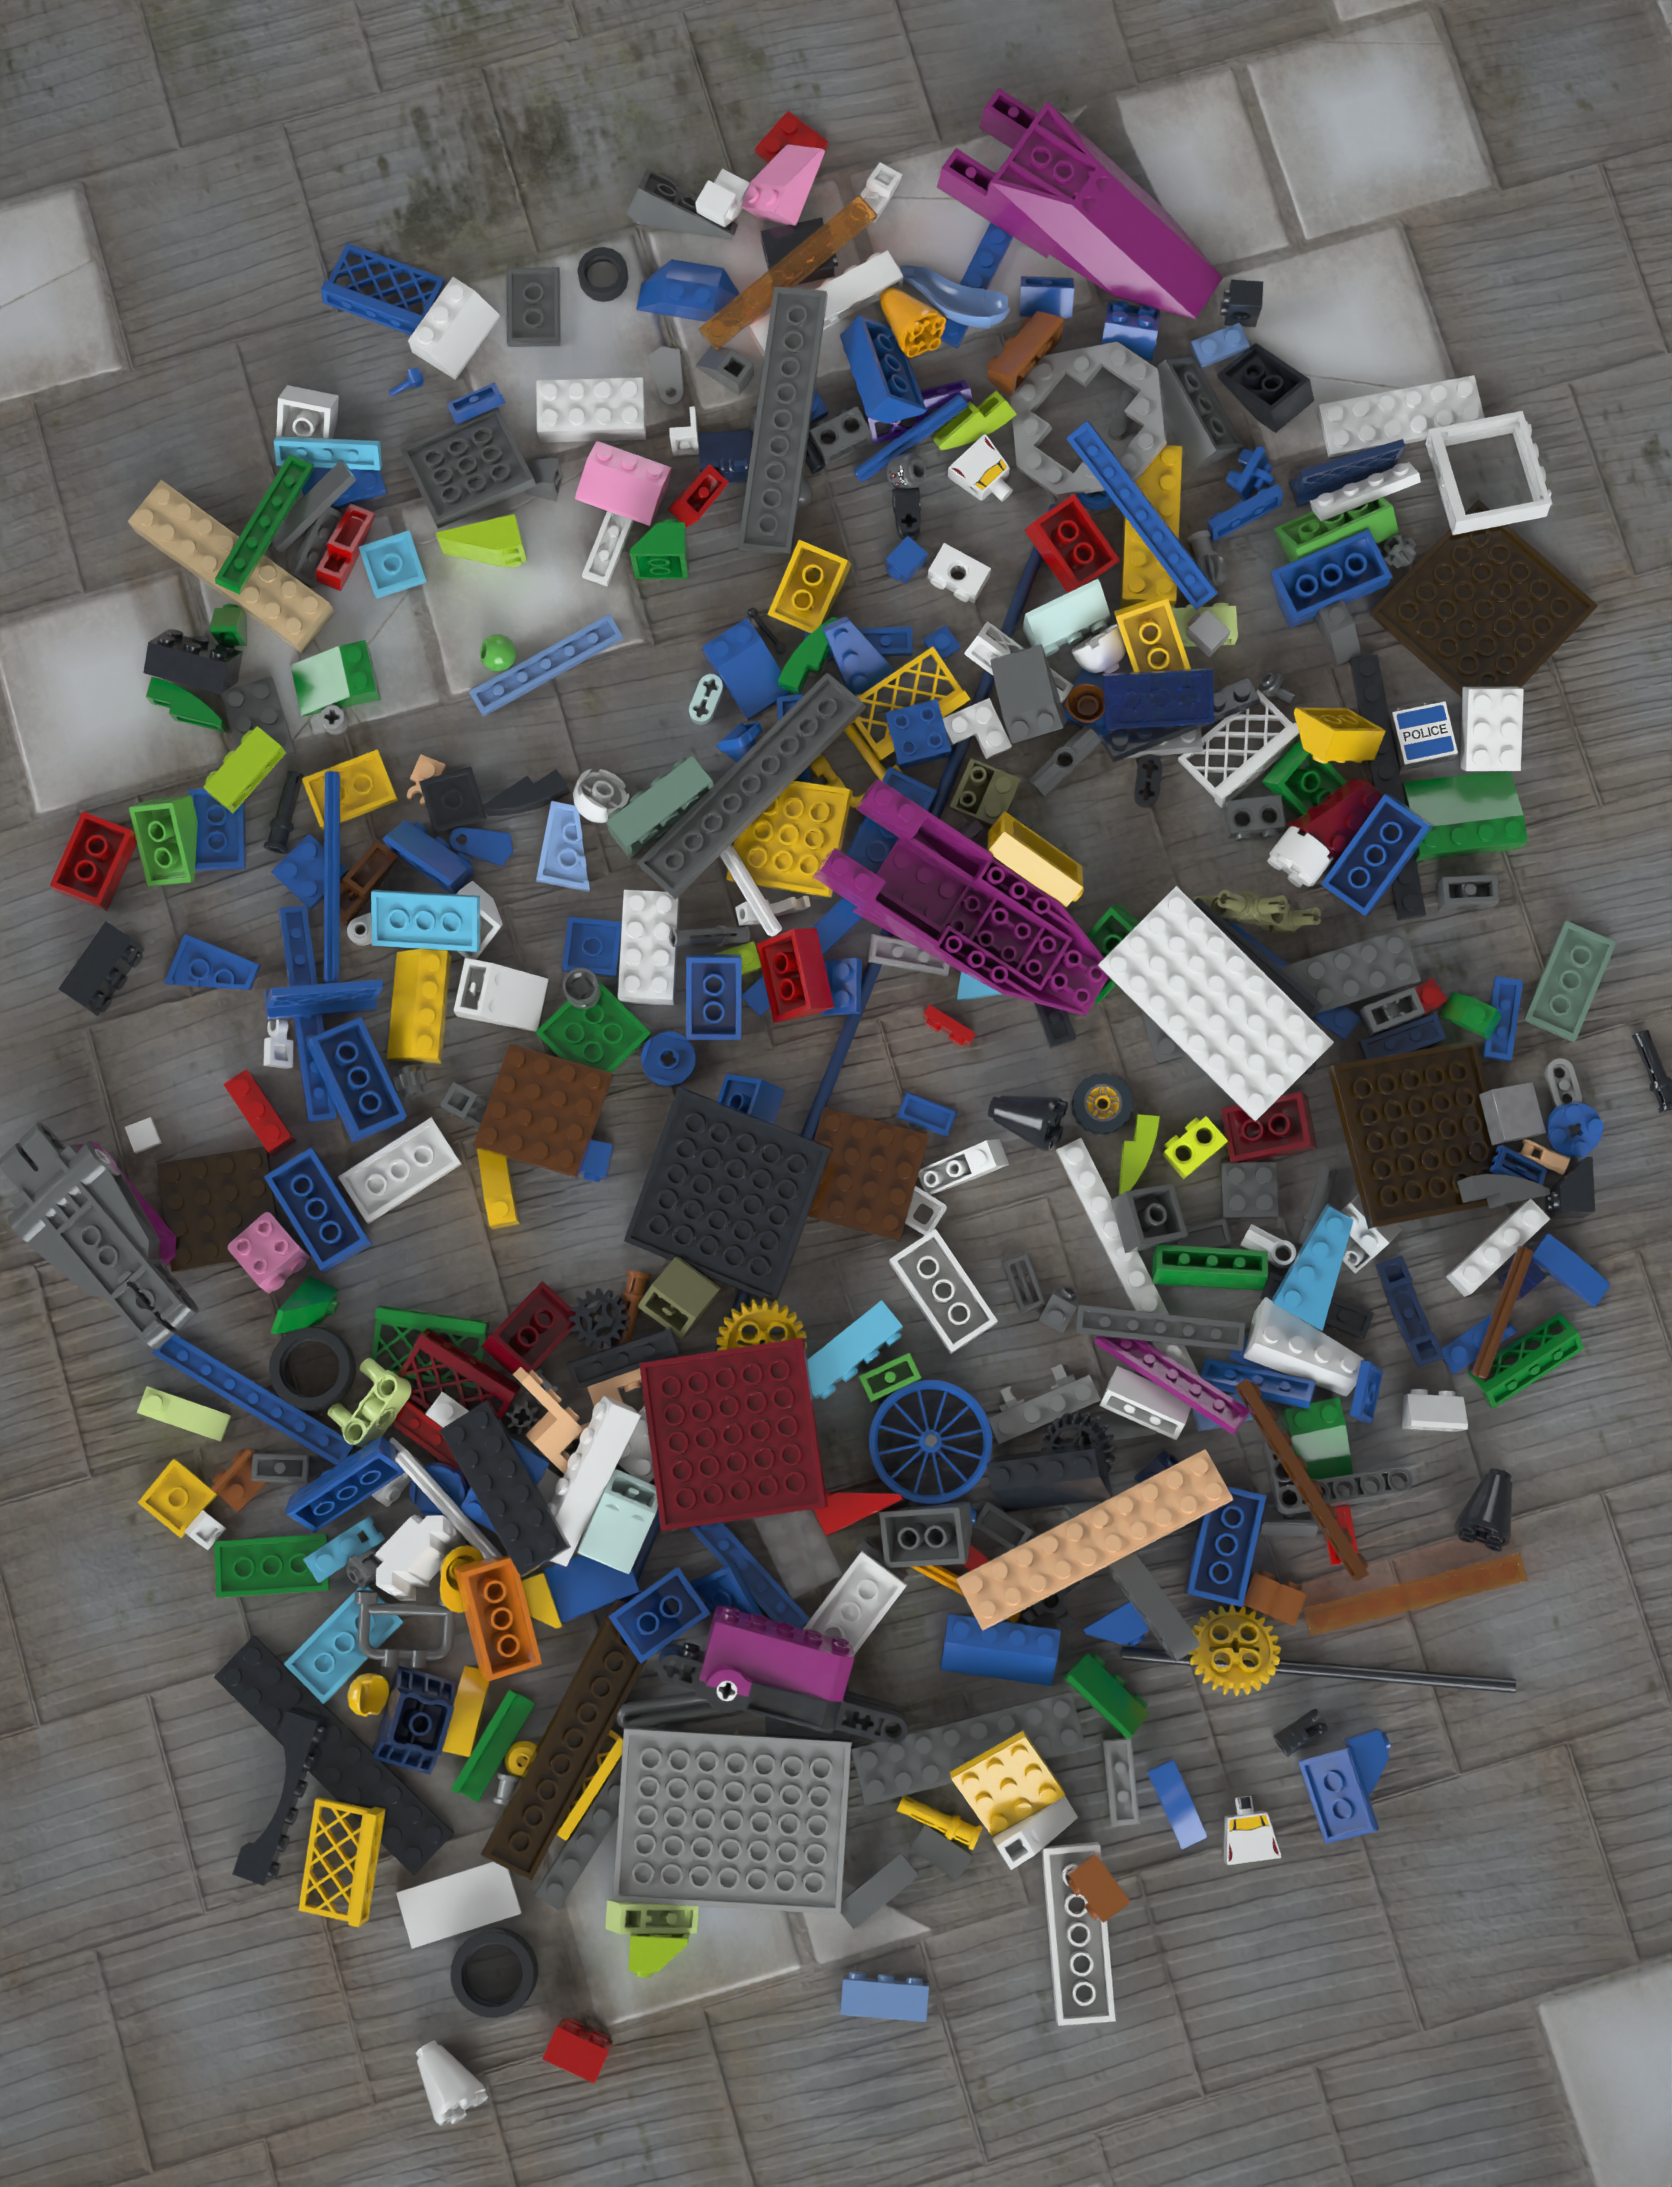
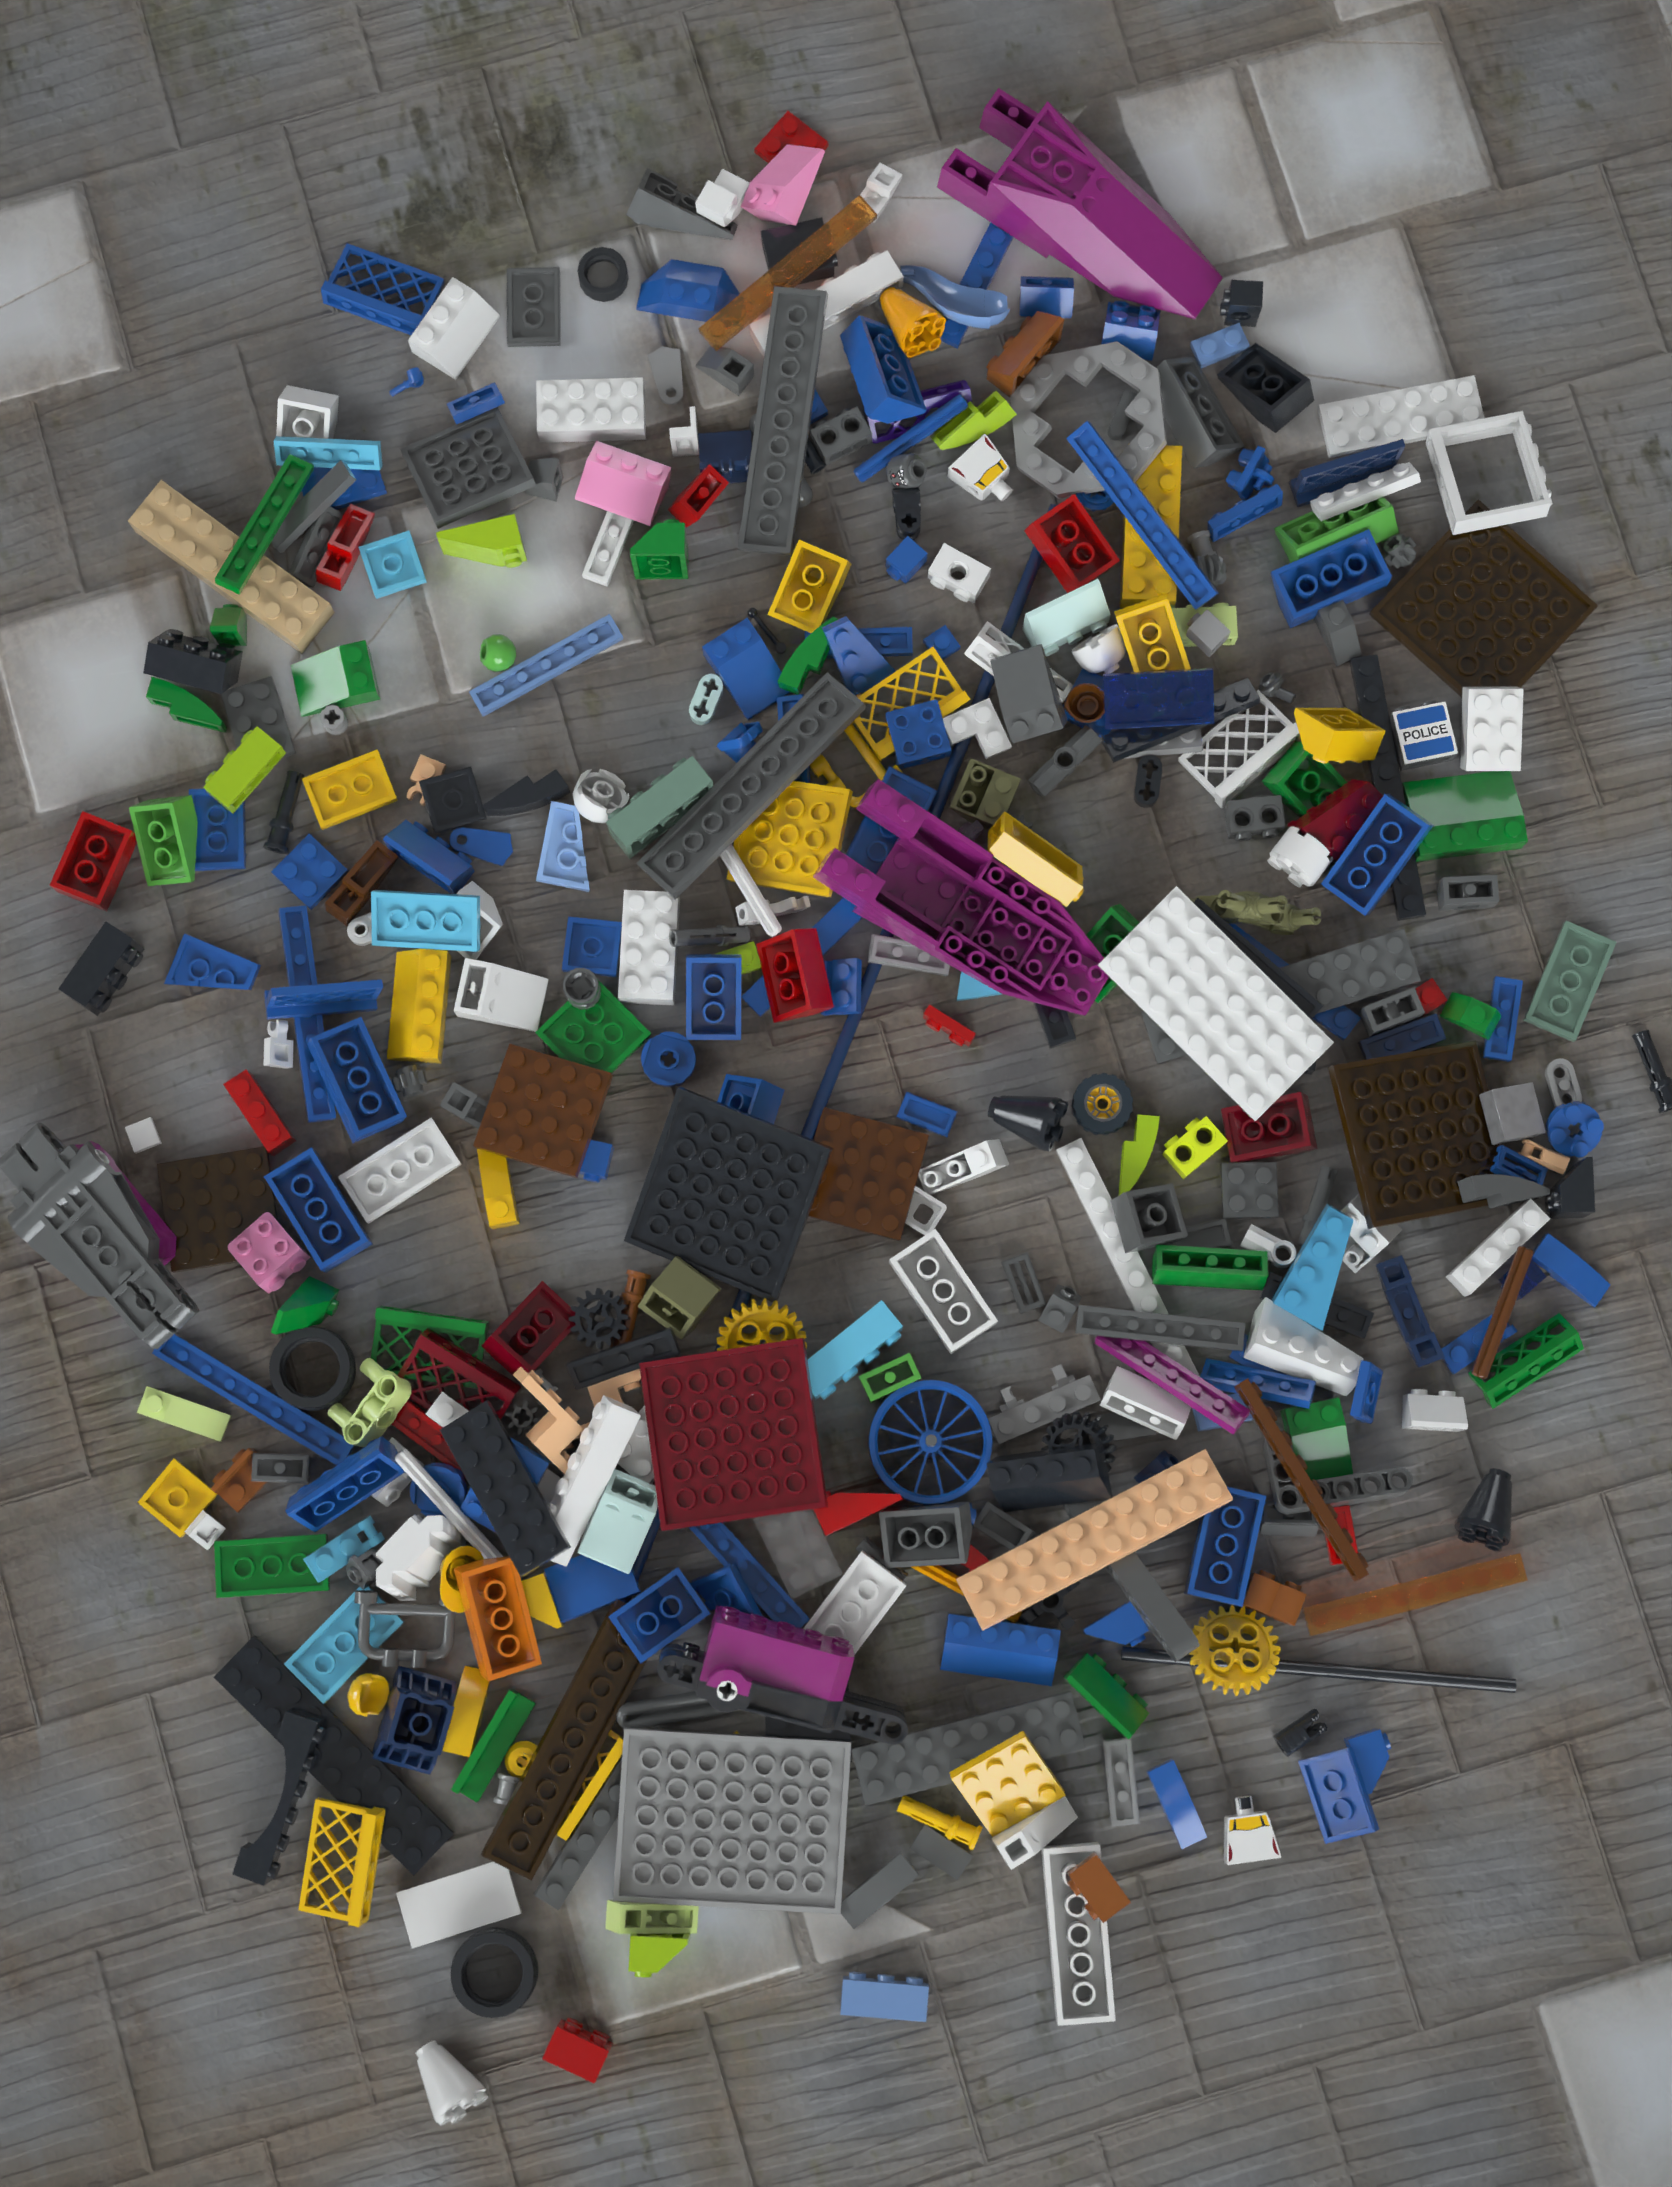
blue axle [324,771,340,983] -> none

